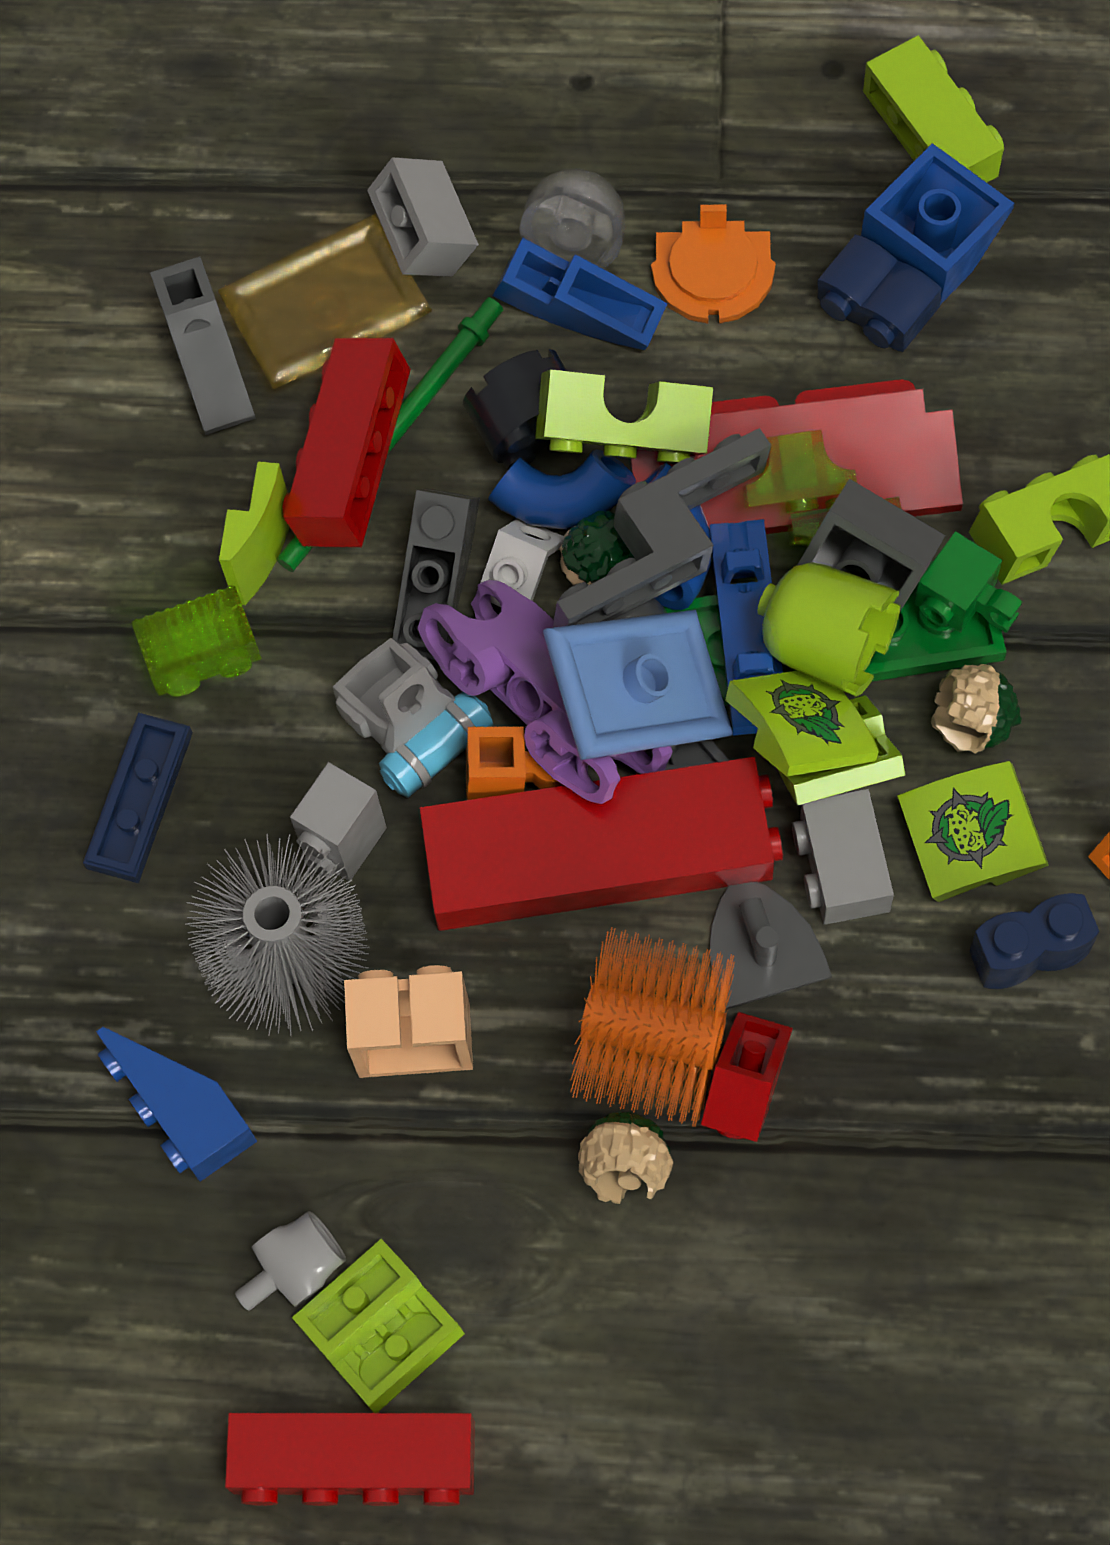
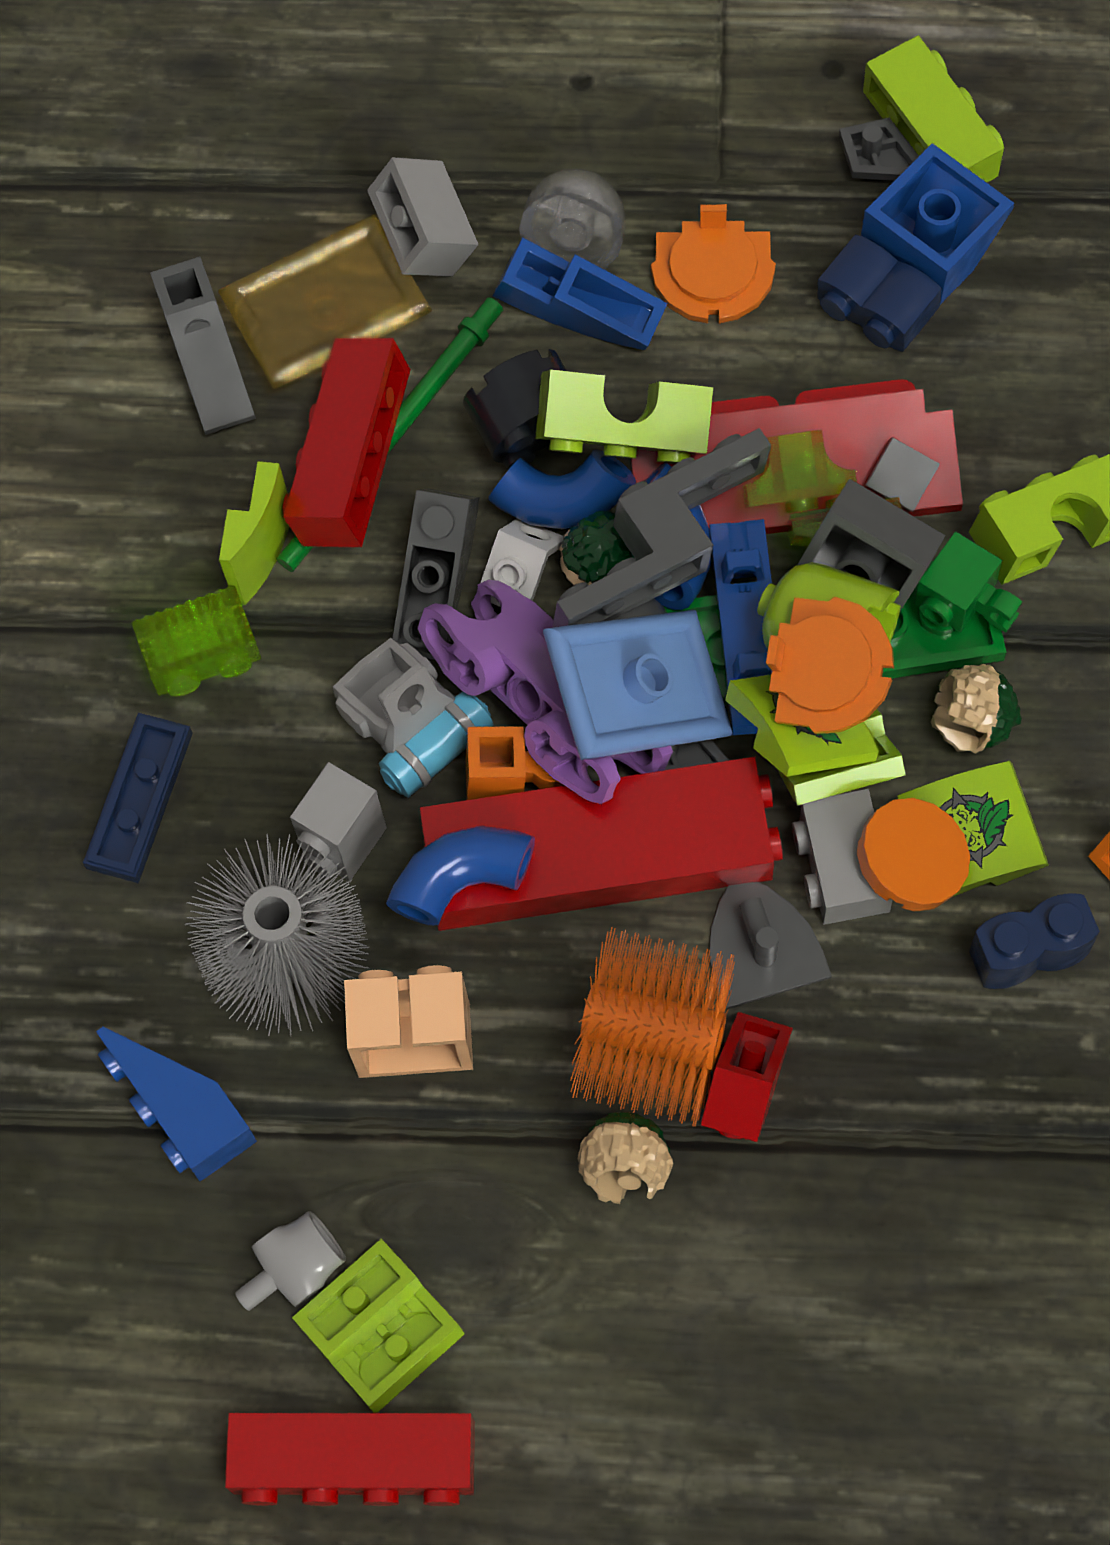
none -> blue cylinder [386,826,535,926]
none -> orange piece [766,597,894,734]
none -> dark grey piece [839,118,919,181]
none -> orange tile [856,798,970,912]
none -> tile [864,437,940,512]

